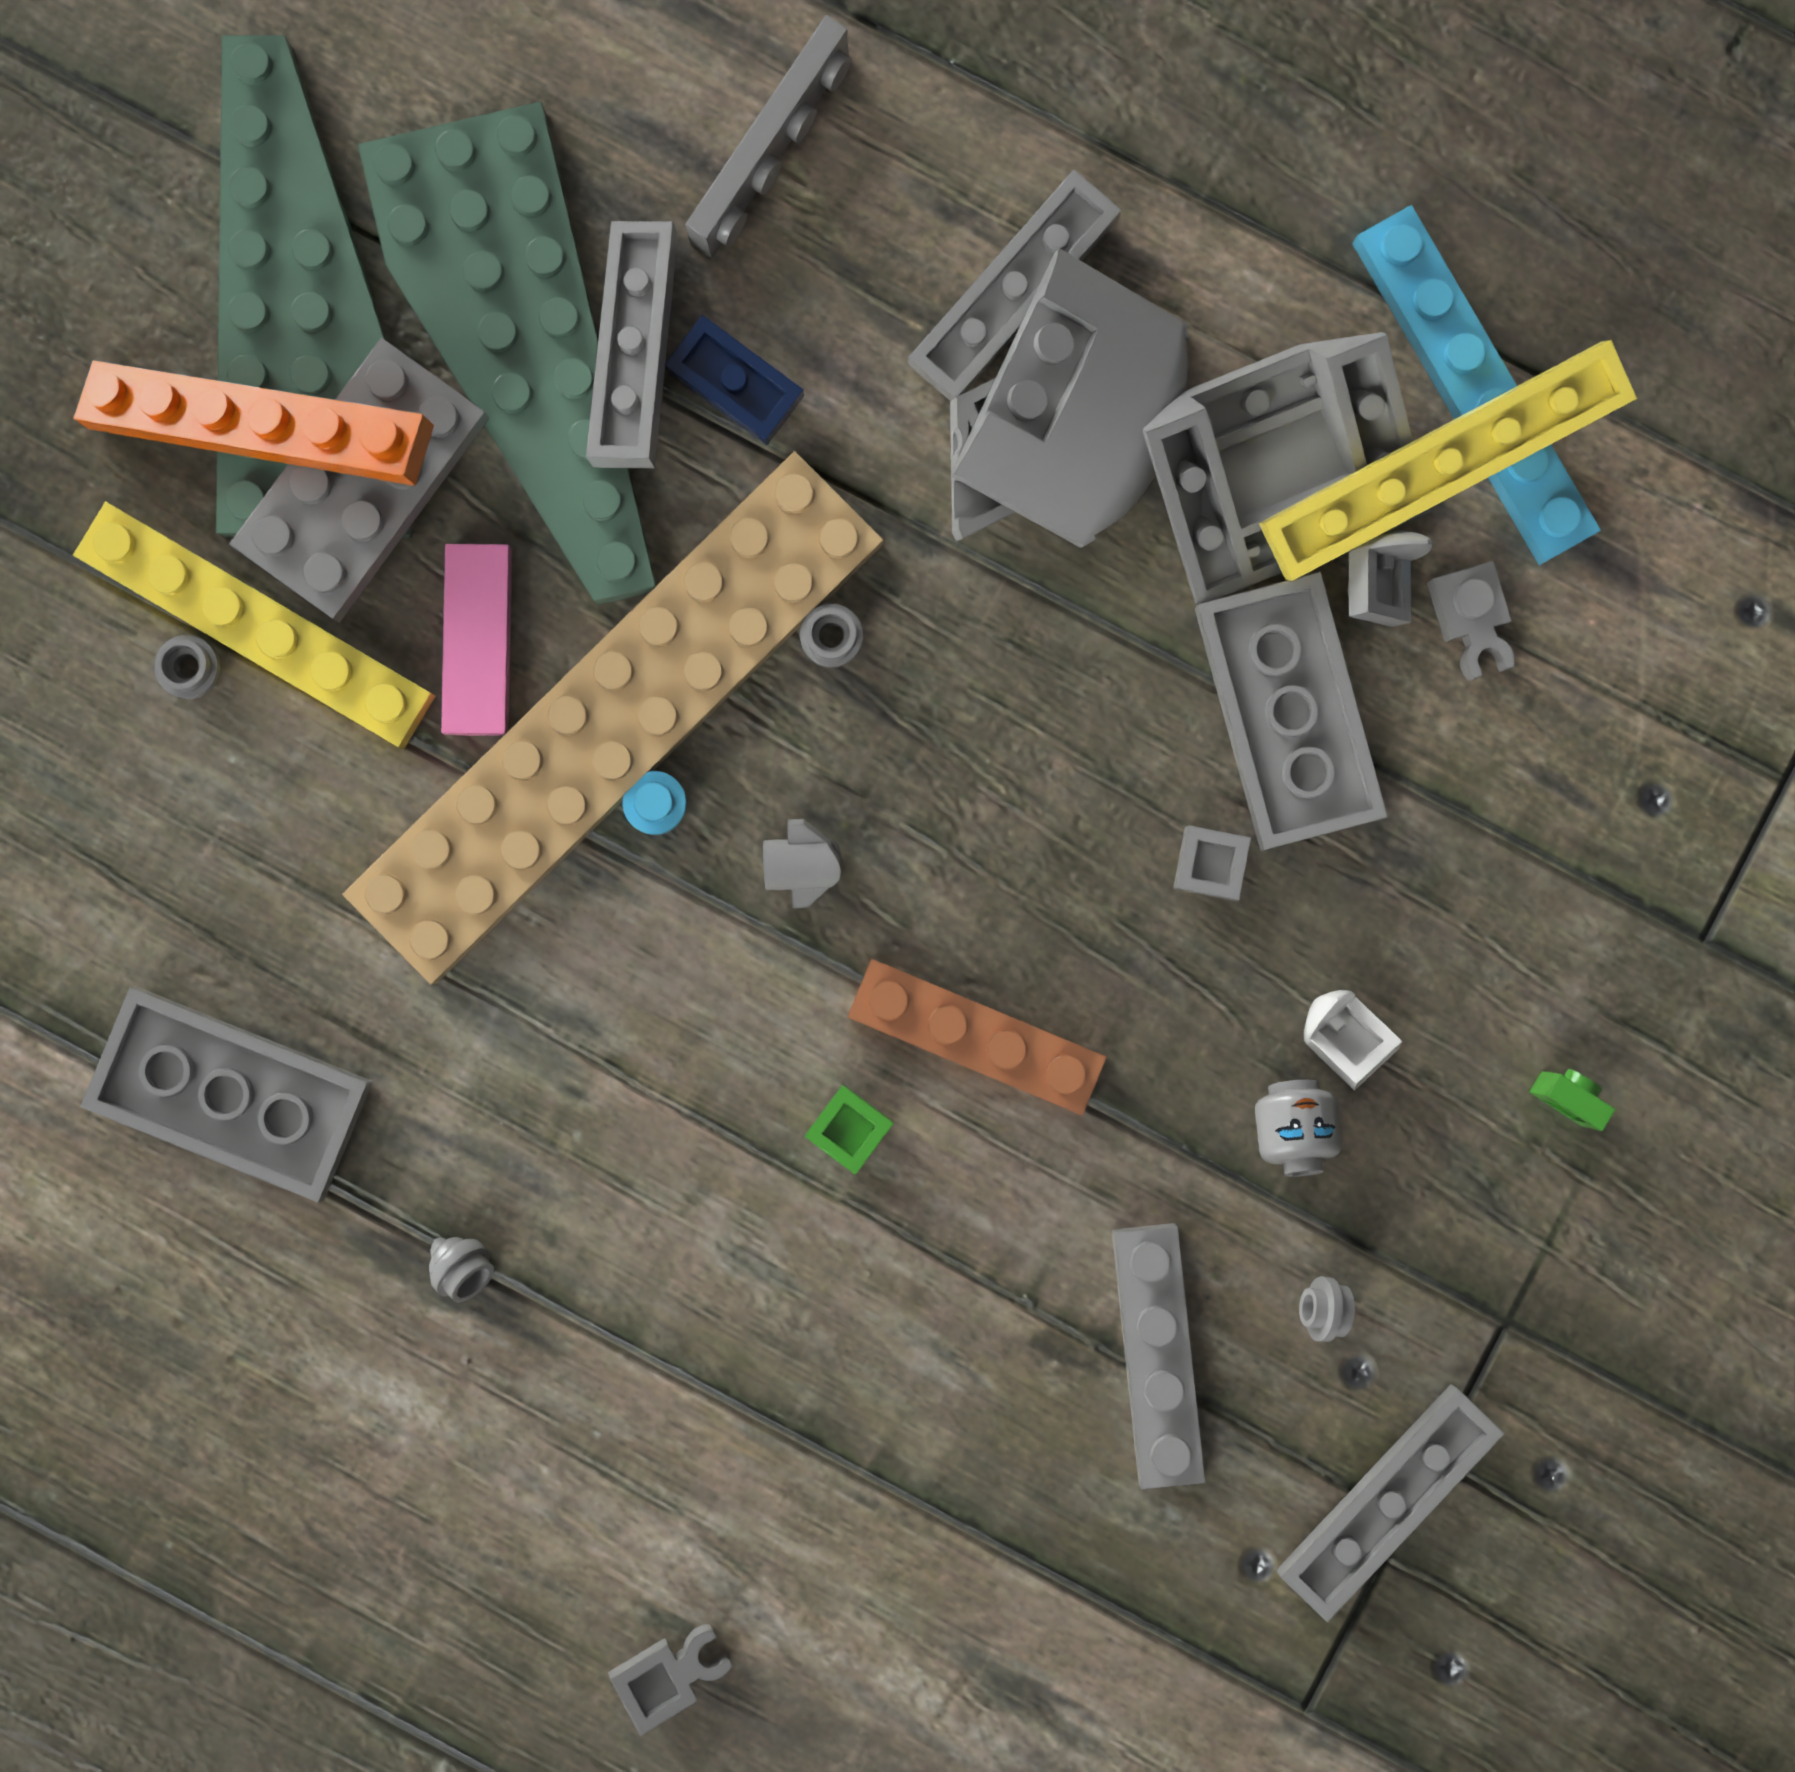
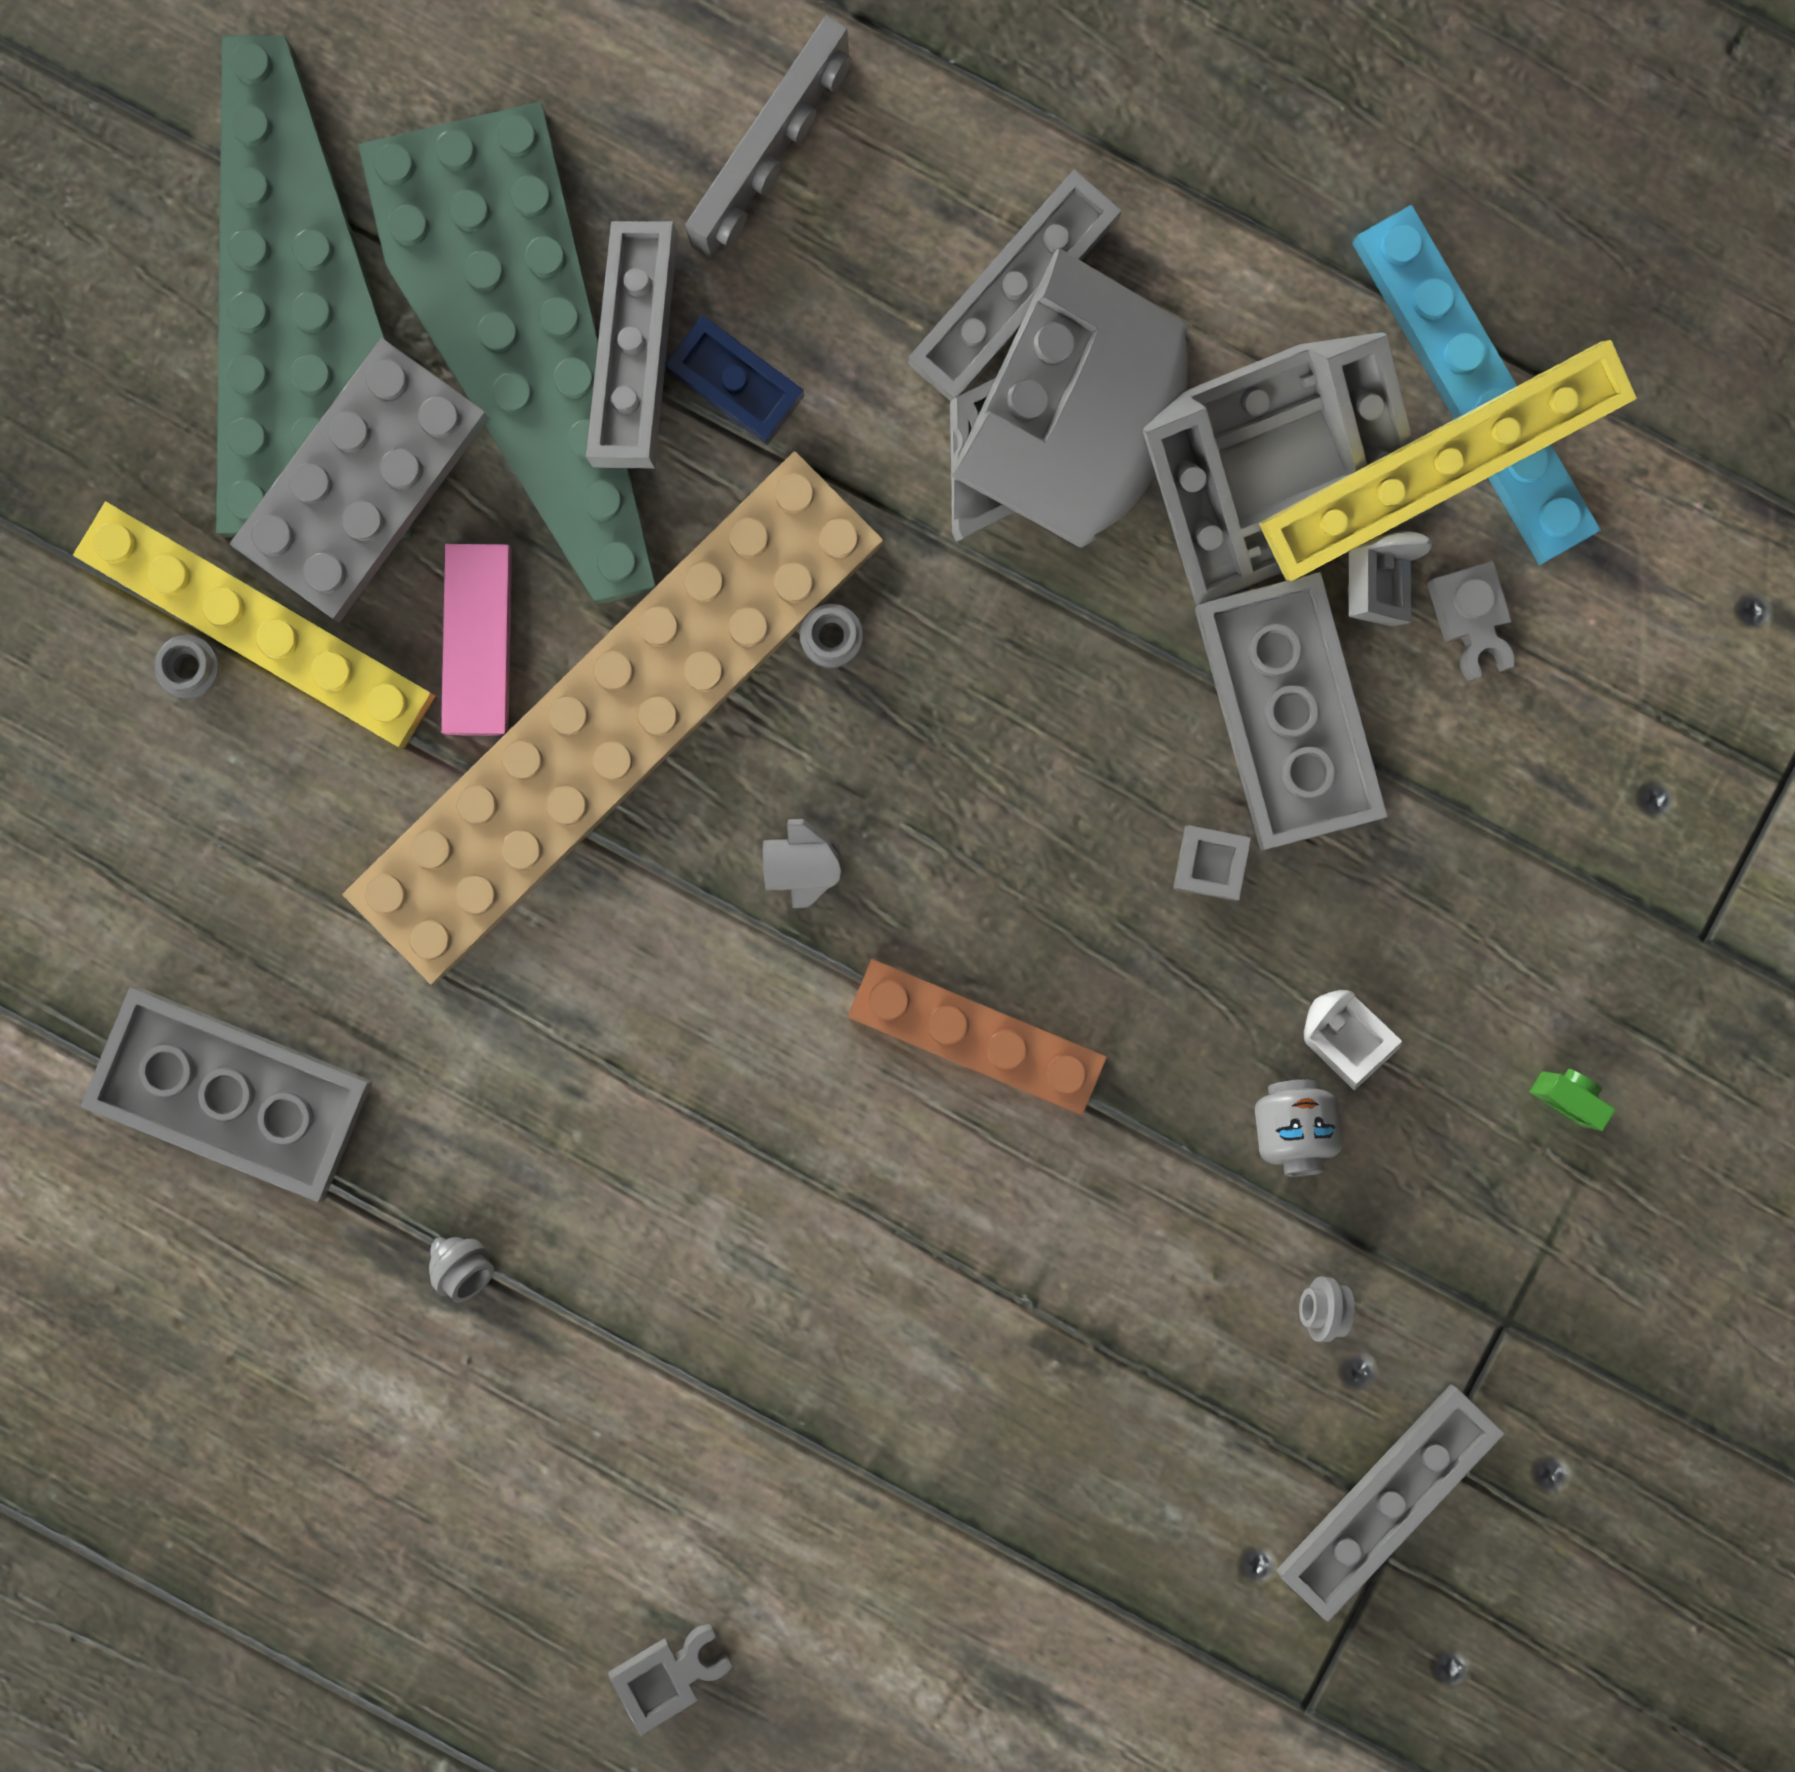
orange plate [74,361,434,486] -> none
medium azure plate [622,771,687,835] -> none
bright green plate [804,1084,894,1175] -> none
light grey plate [1111,1223,1205,1490] -> none

